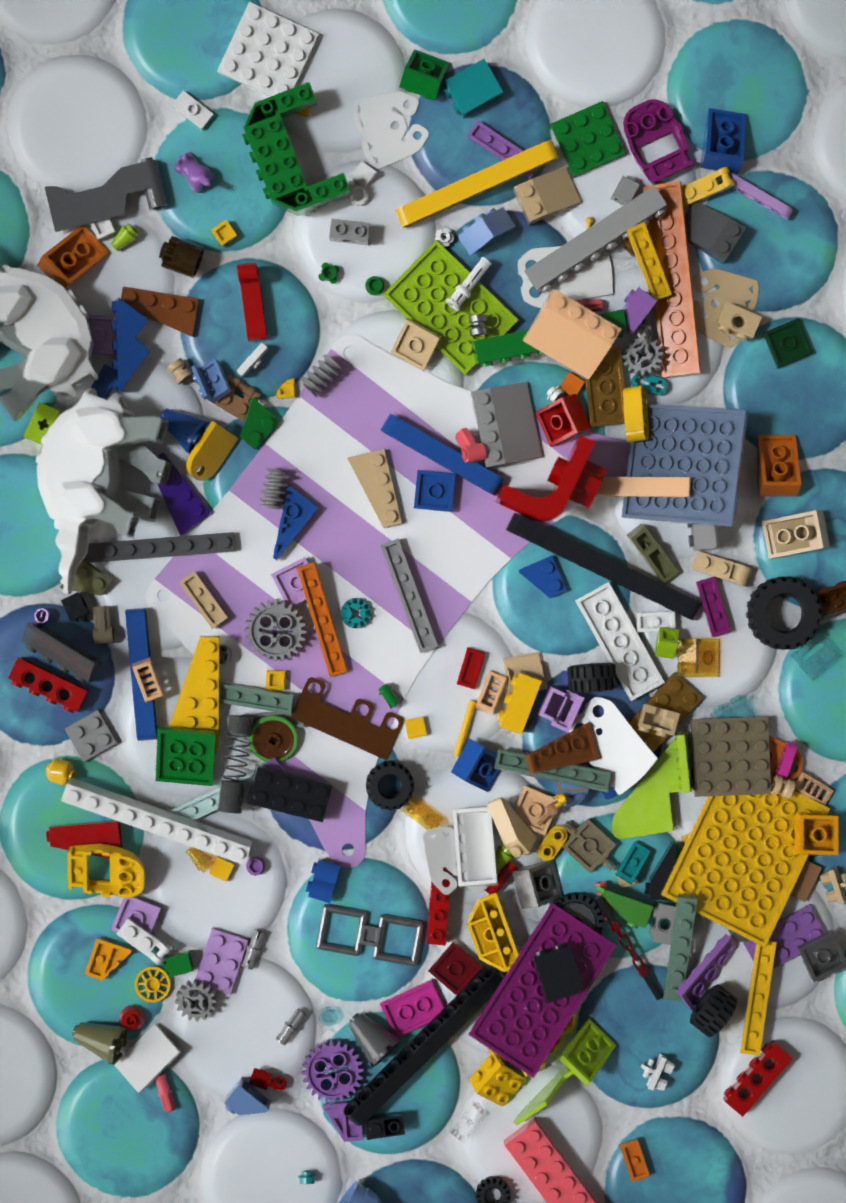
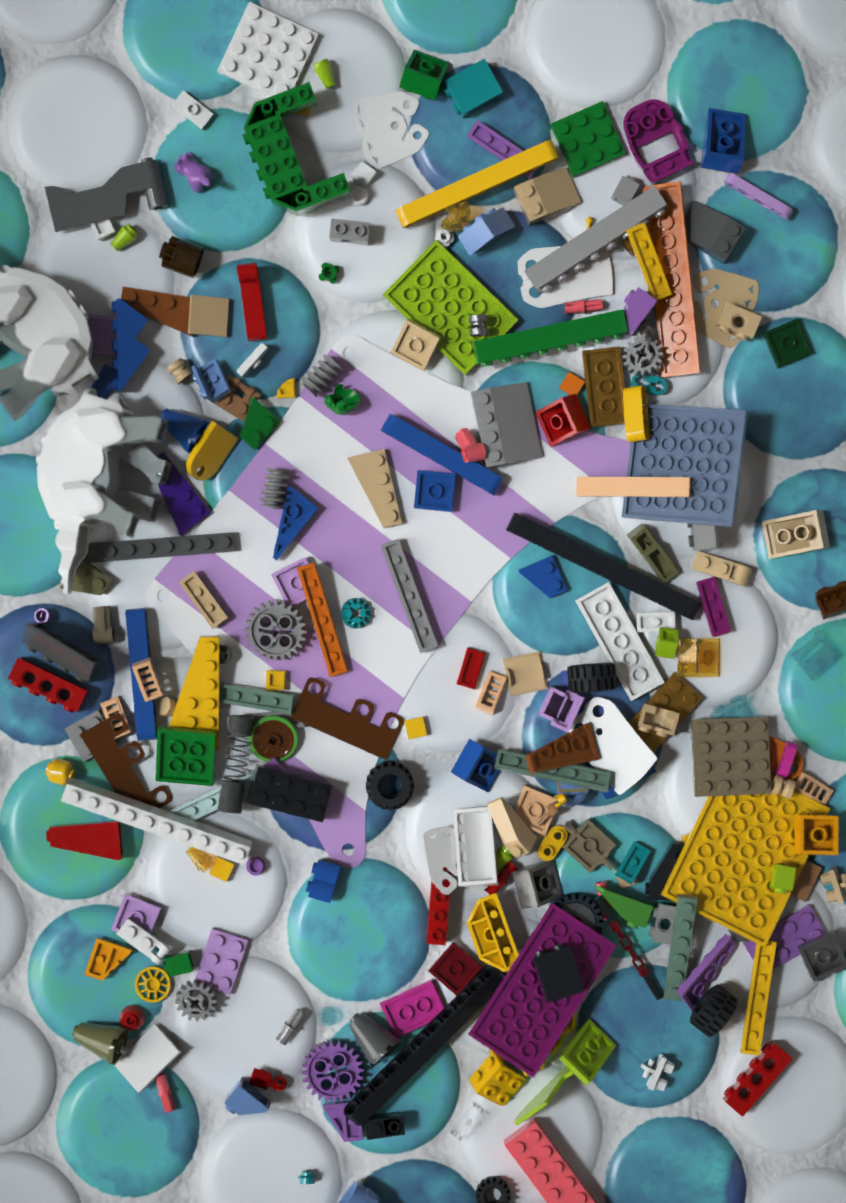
lime brick [23,402,63,445] -> none
orange slope [37,225,109,291] -> none
black brick [61,592,91,623] -> none
yellow slope [67,844,145,898] -> none
yellow plate [211,220,238,247] -> none
light grey pin [241,929,266,970] -> none
flat silver bar [316,904,424,966] -> none
green plate [365,276,384,296] -> none
green pin [378,683,401,709] -> none
clear yellow hinge [401,796,443,830] -> none
white pin [445,257,492,311] -> none
yellow bar [454,700,477,757] -> none
red piece [495,435,607,522] -> none
yellow brick [497,671,542,735] -> none
light nougat slope [523,289,621,380] -> none
white plate [547,386,564,402] -> none
lime piece [612,732,693,839] -> none
orange plate [619,1138,650,1182] -> none
yellow plate [682,167,735,207] -> none
black tyre [746,577,823,650] -> none
orange slope [757,435,801,496] -> none
none -> reddish brown piece [80,713,172,808]
none -> light nougat slope [100,696,133,739]
none -> tan tile [157,697,175,717]
none -> tan tile [188,295,229,338]
none -> lime cone [313,58,336,89]
none -> green hair [324,384,360,415]
none -> clear yellow hair [441,201,471,231]
none -> lime brick [769,864,796,894]

